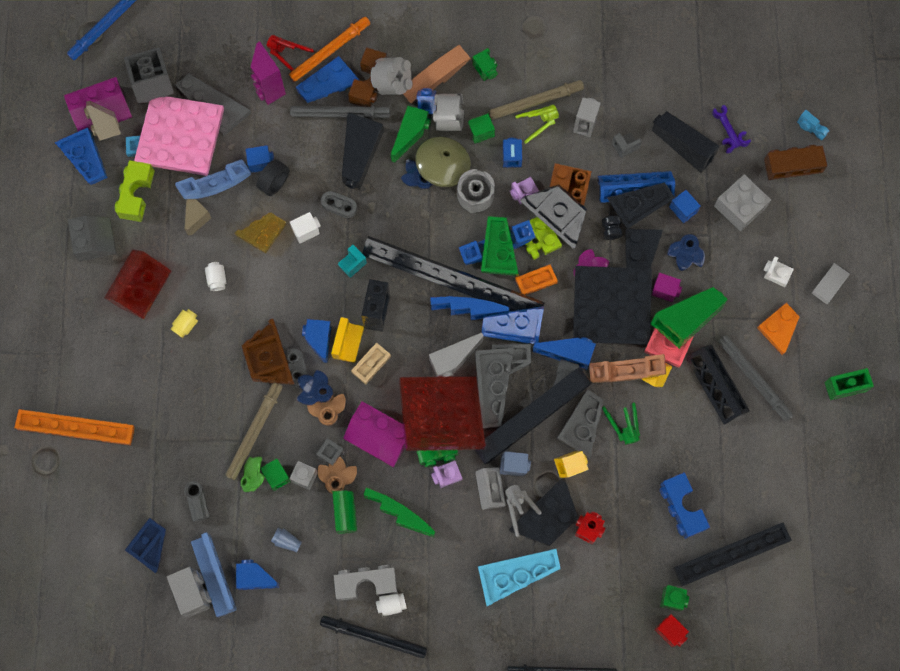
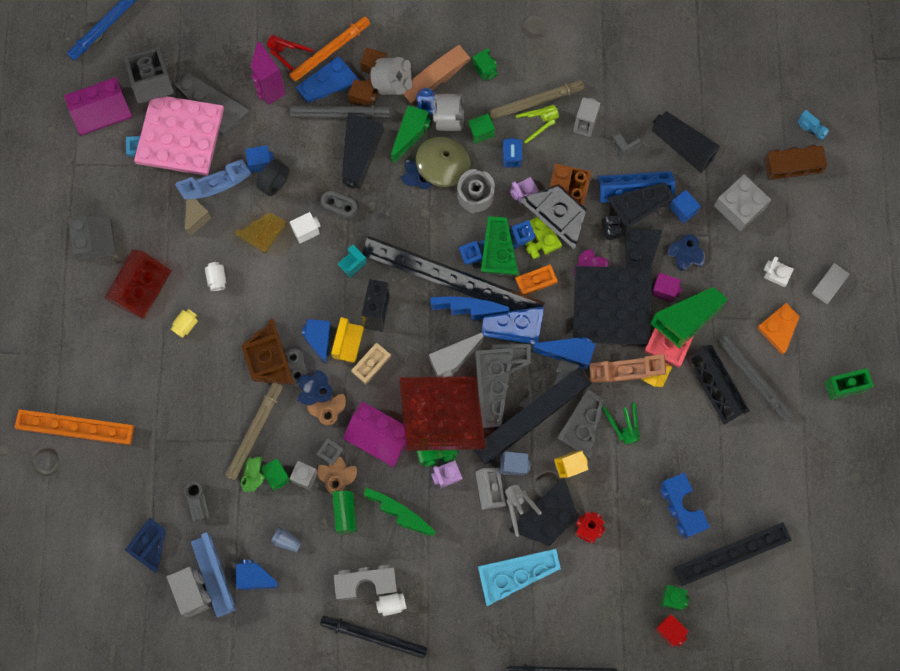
blue wing [55,128,108,185] -> none
dark tan slope [84,101,121,141] -> none
lime arch [115,160,155,222] -> none
dark purple bar [712,105,751,153] -> none

